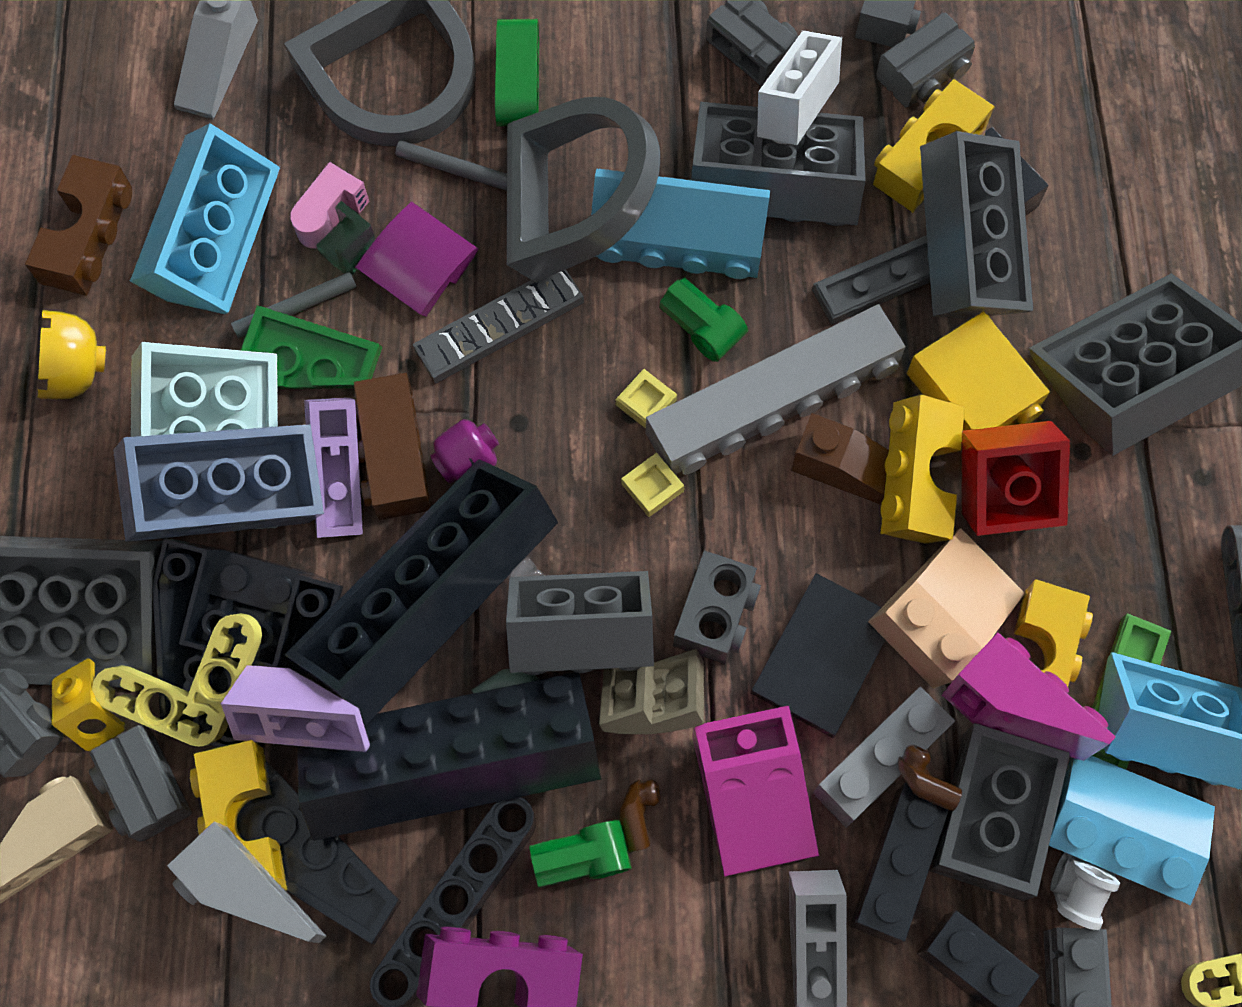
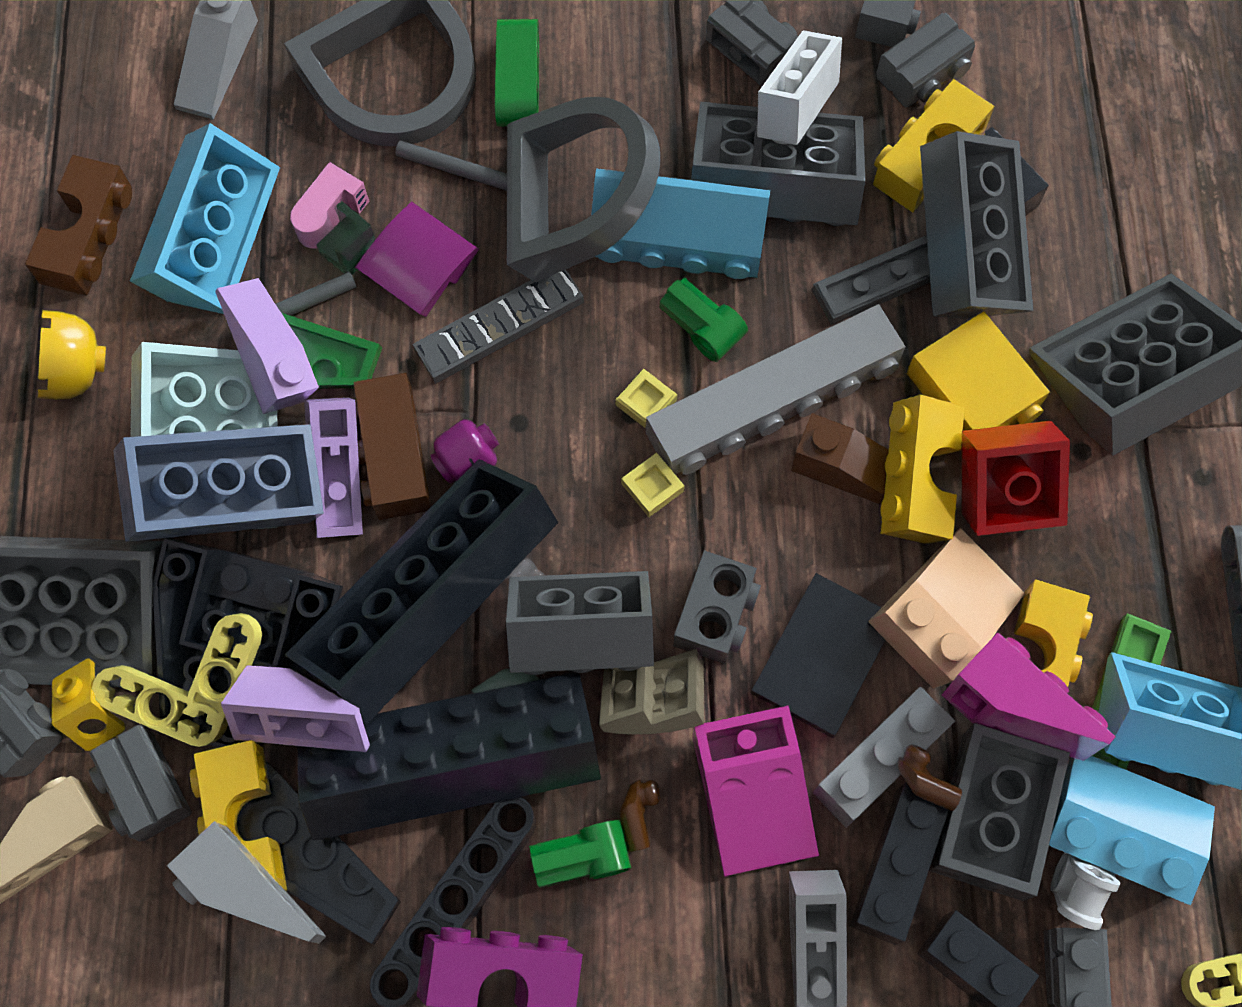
none -> lavender slope [215,278,319,414]

